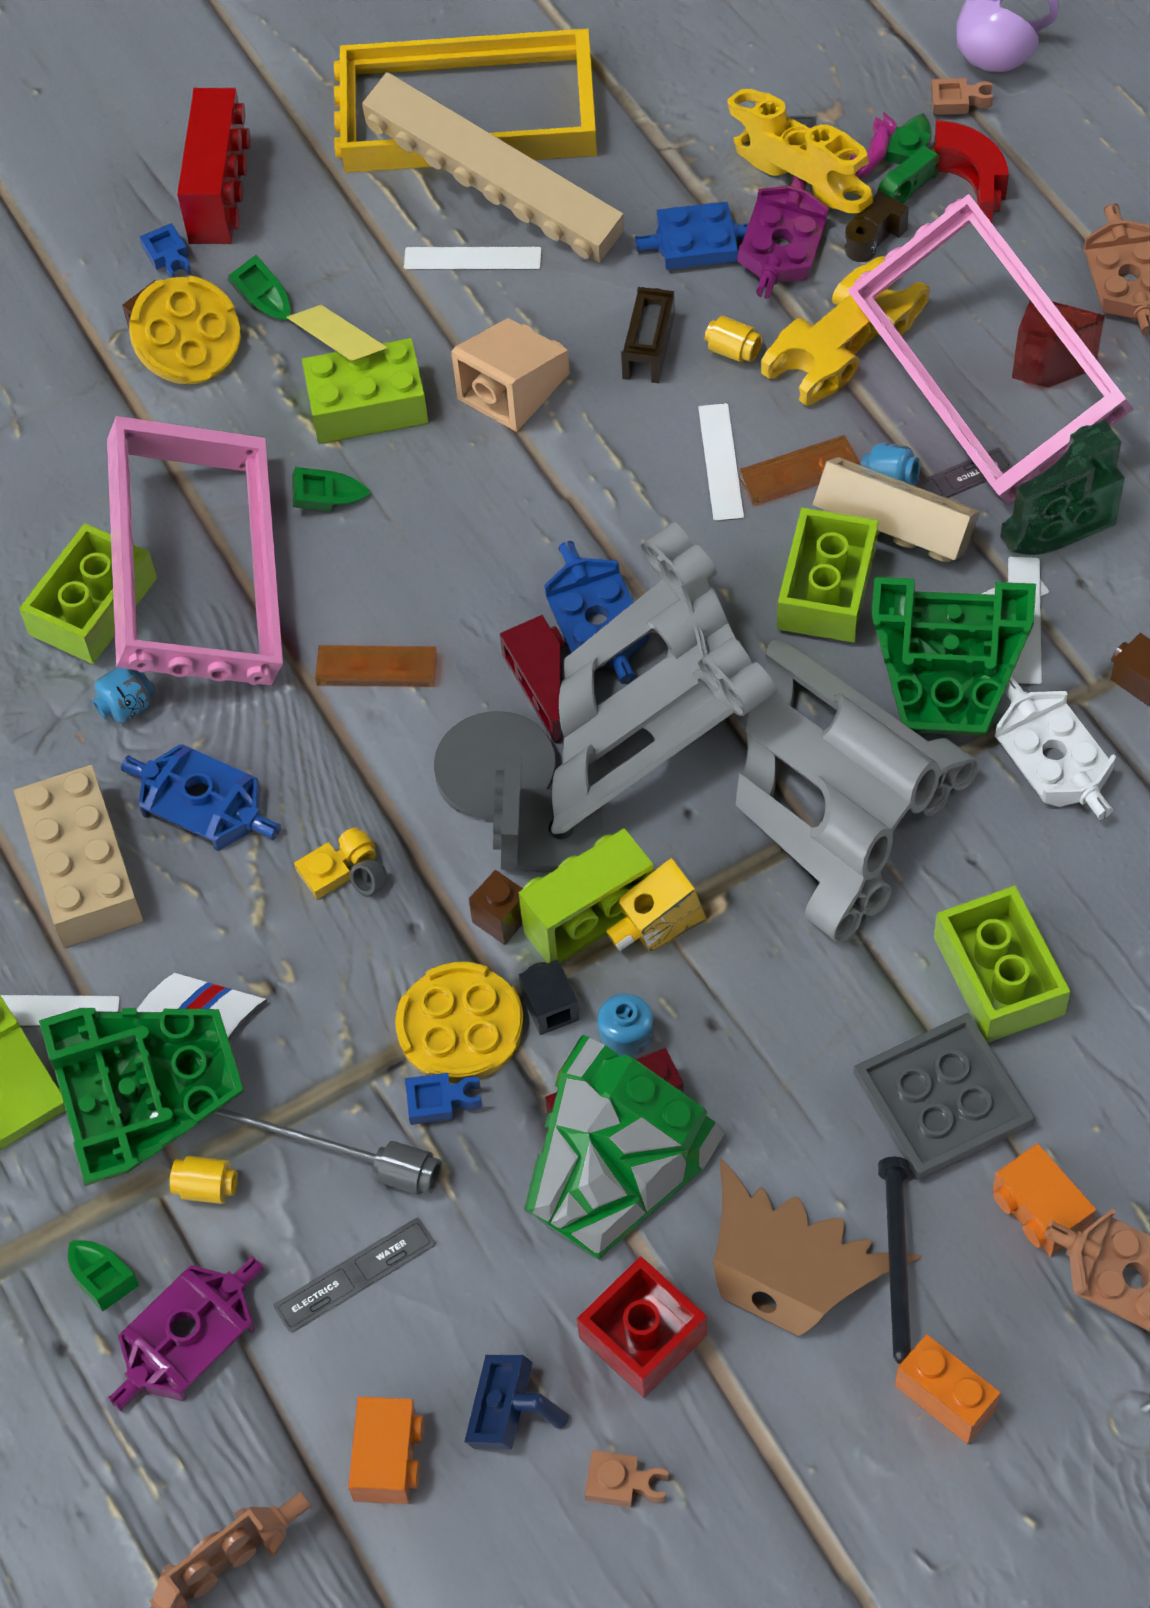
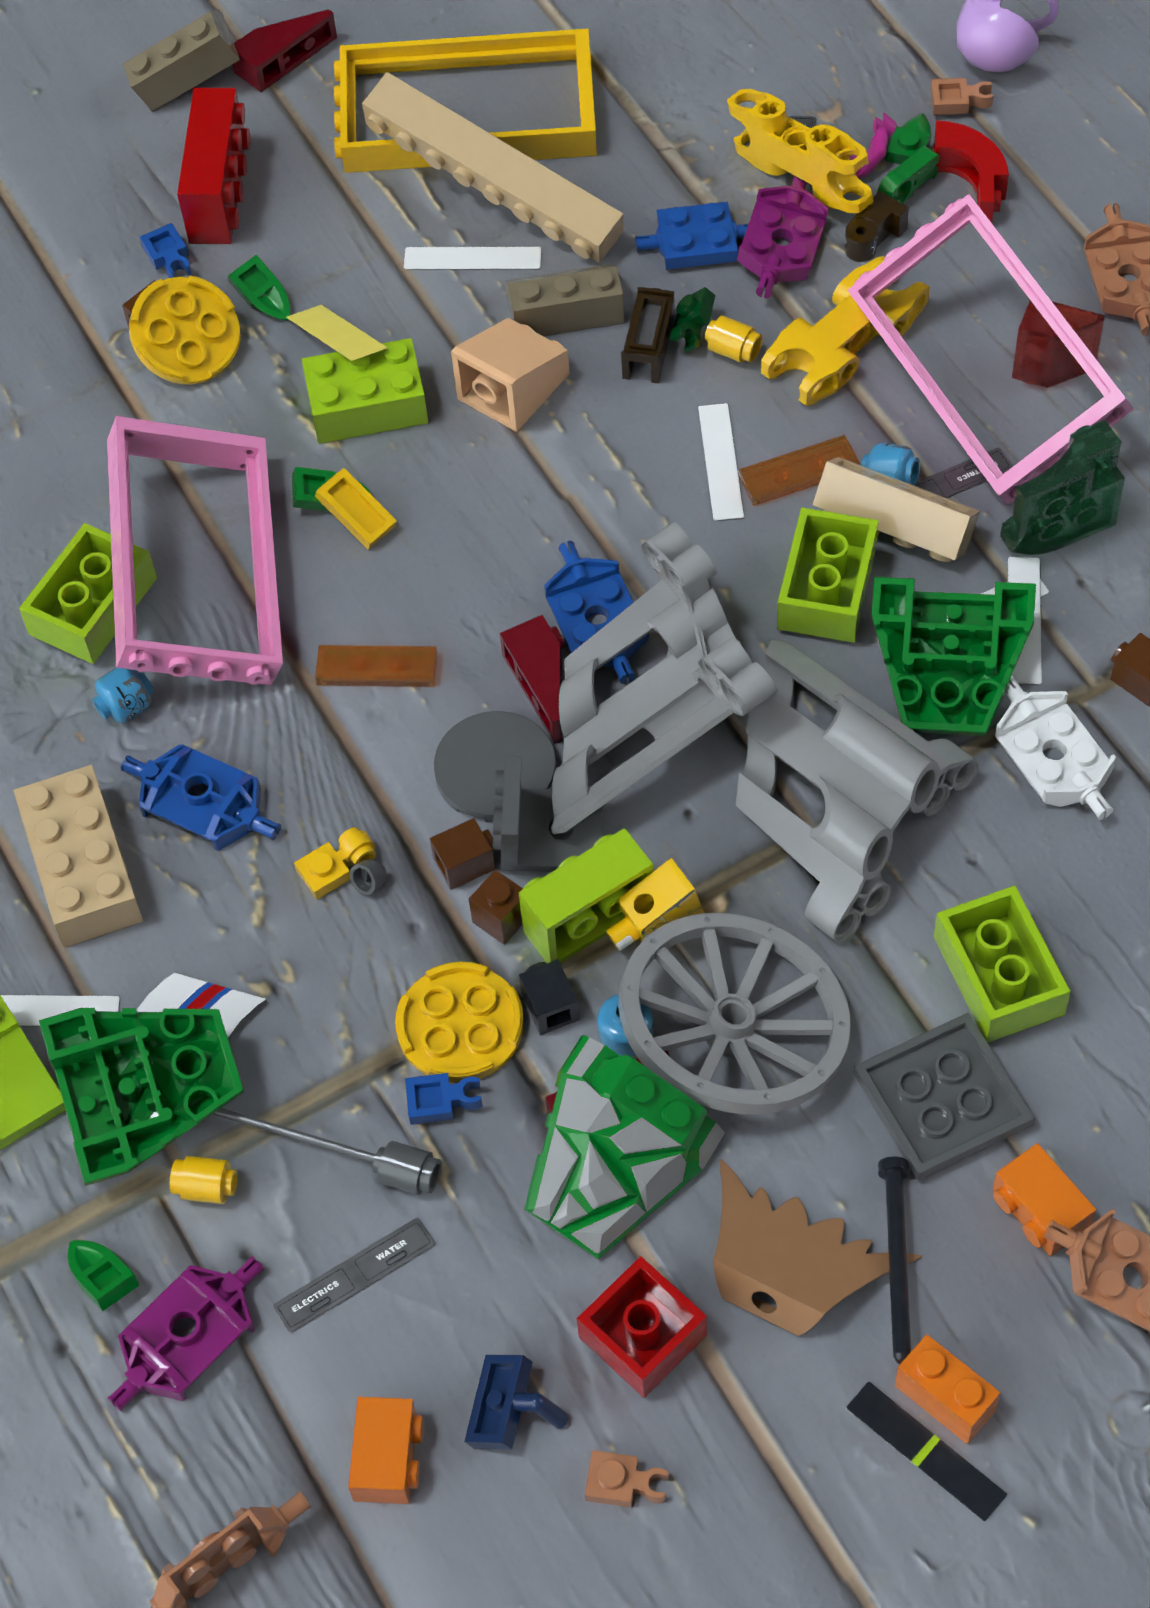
none -> dark tan slope [123,9,240,112]
none -> dark red slope [232,9,337,92]
none -> yellow tile [315,468,397,550]
none -> reddish brown brick [430,818,498,890]
none -> dark tan slope [505,264,624,336]
none -> light grey wheel [618,913,851,1115]
none -> dark green plate [670,287,716,353]
none -> black sticker [846,1382,1007,1521]

